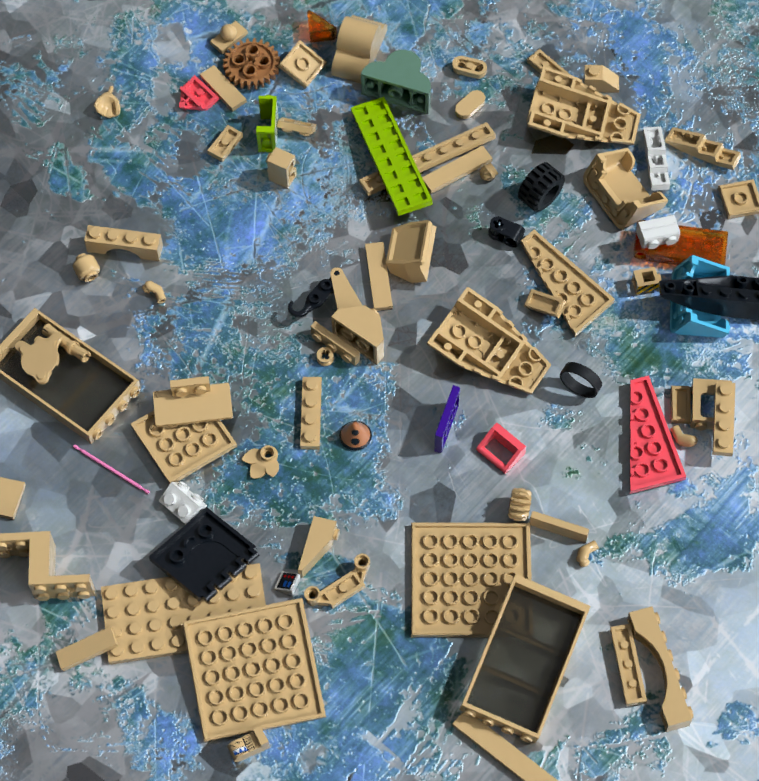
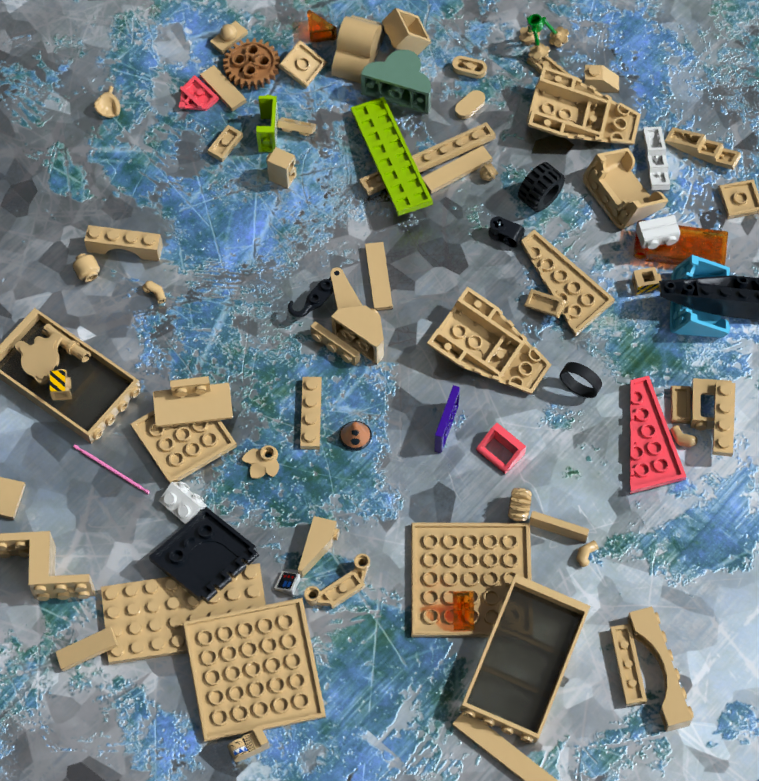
tan bush [317,347,334,366] -> none
tan helmet [386,220,436,283] -> none
none -> brick [50,369,72,400]
none -> tan piece [381,8,431,55]
none -> clear orange slope [452,591,474,631]
none -> tan plant [519,14,569,60]

